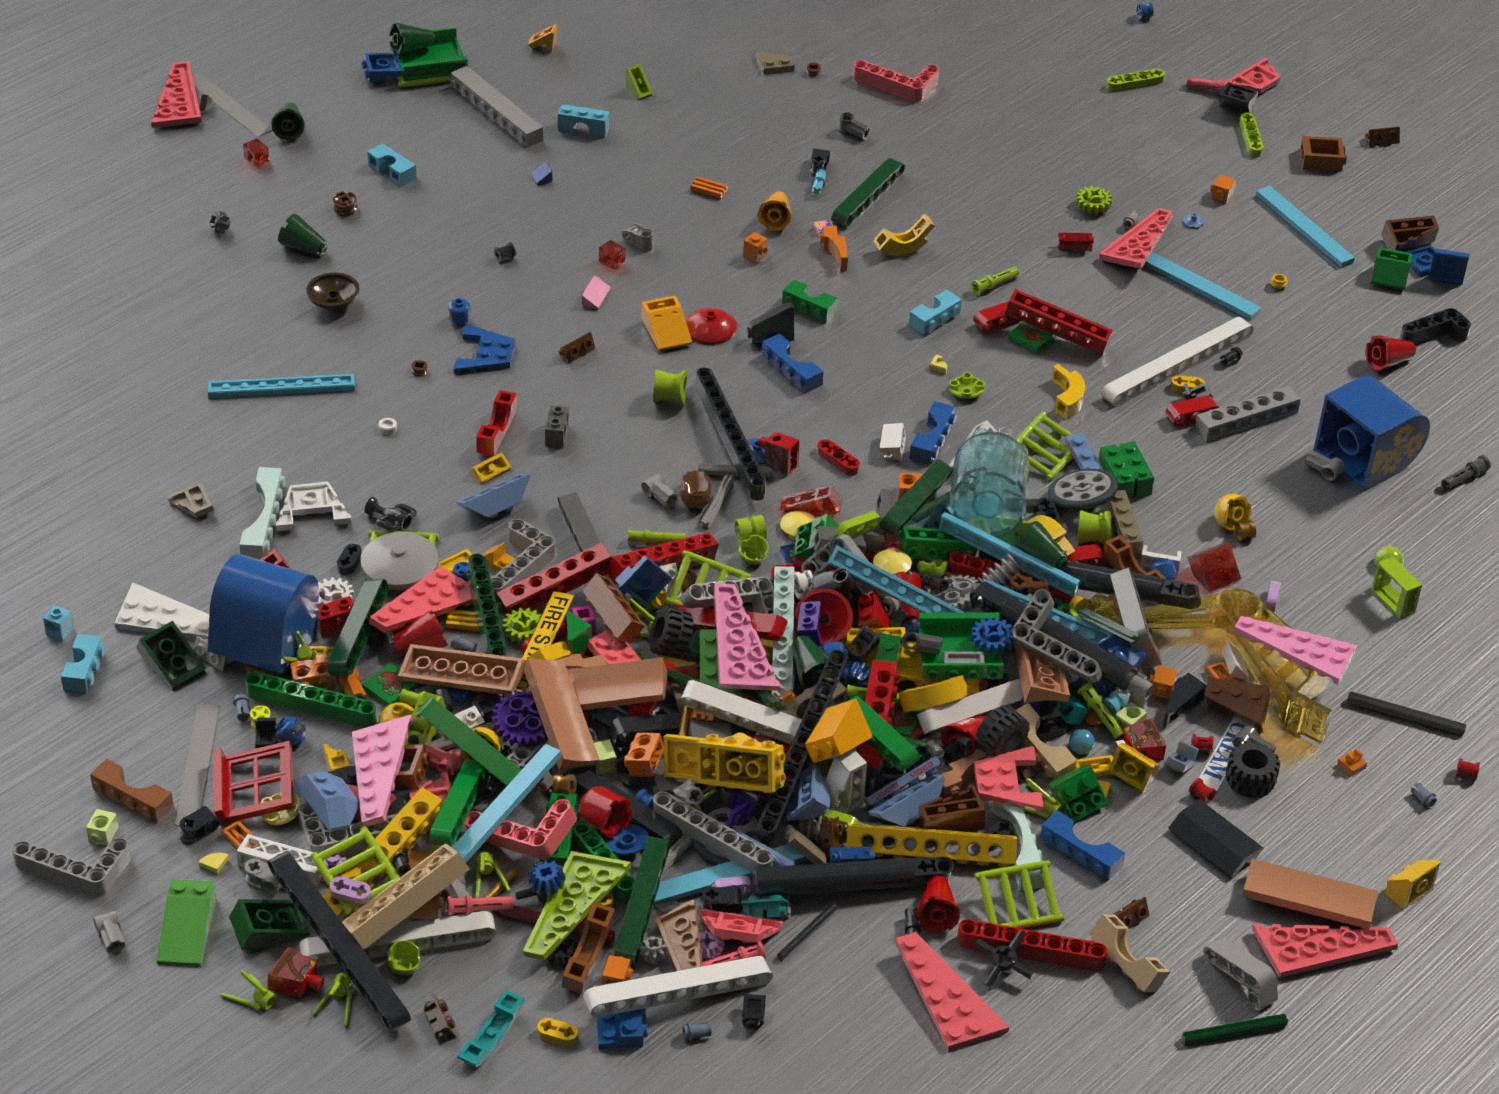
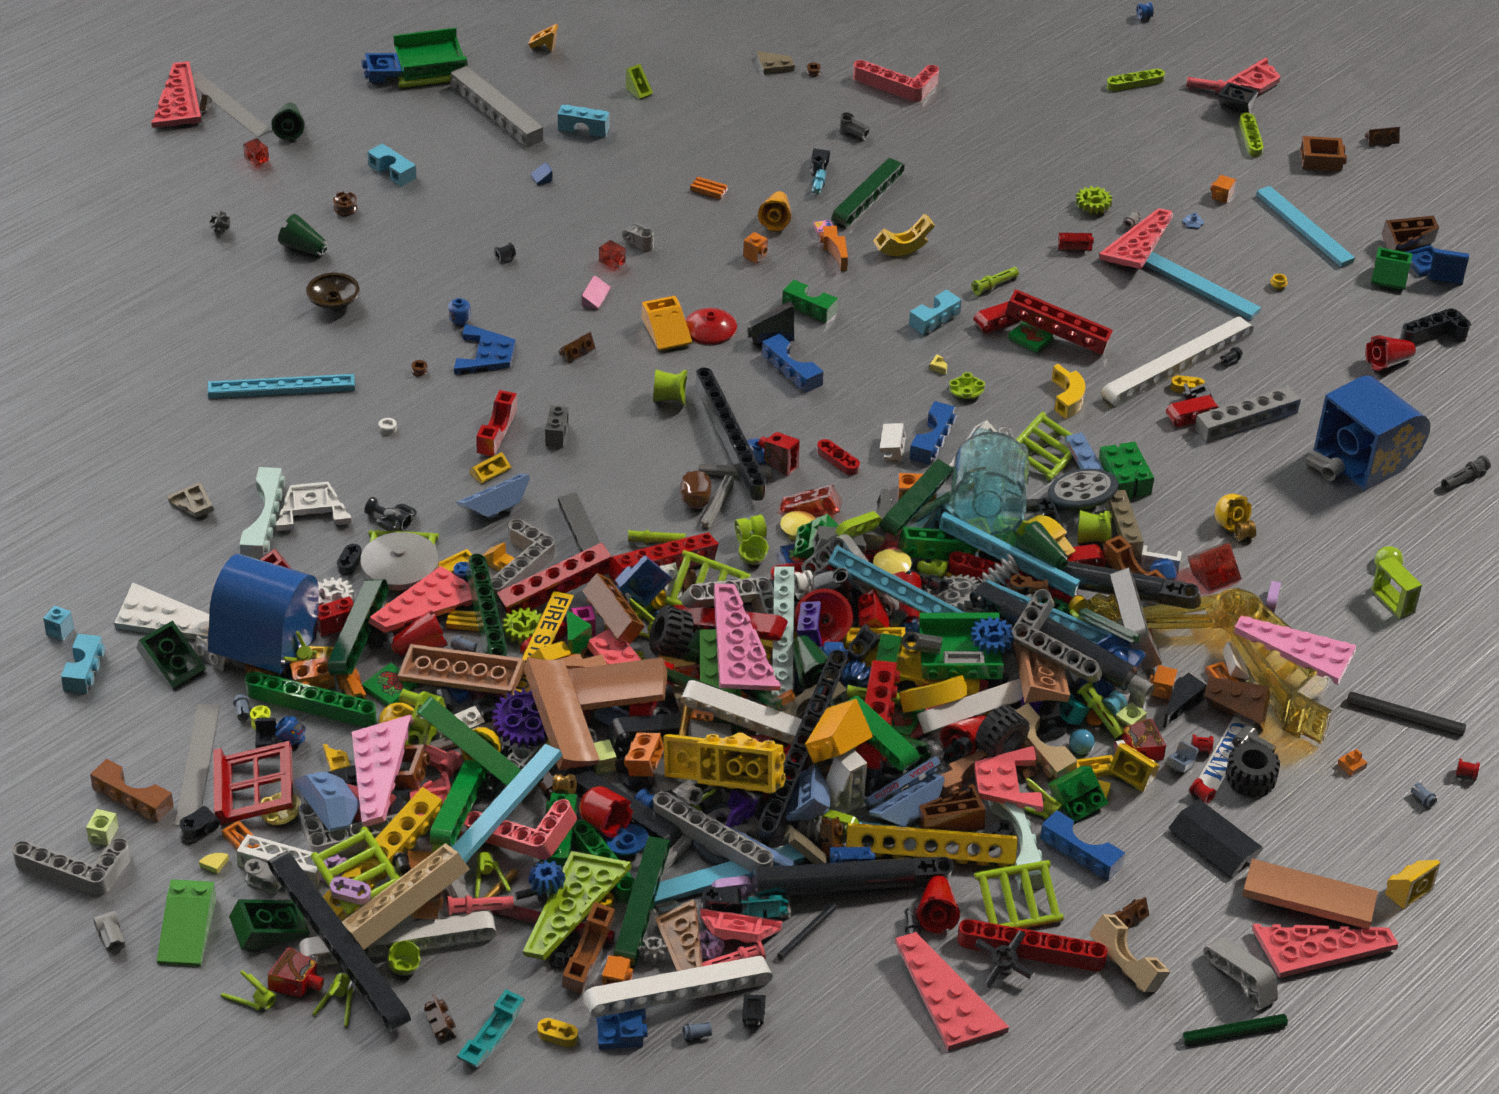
dark green cone [389,23,436,55] -> none
light grey piece [641,474,678,508] -> none

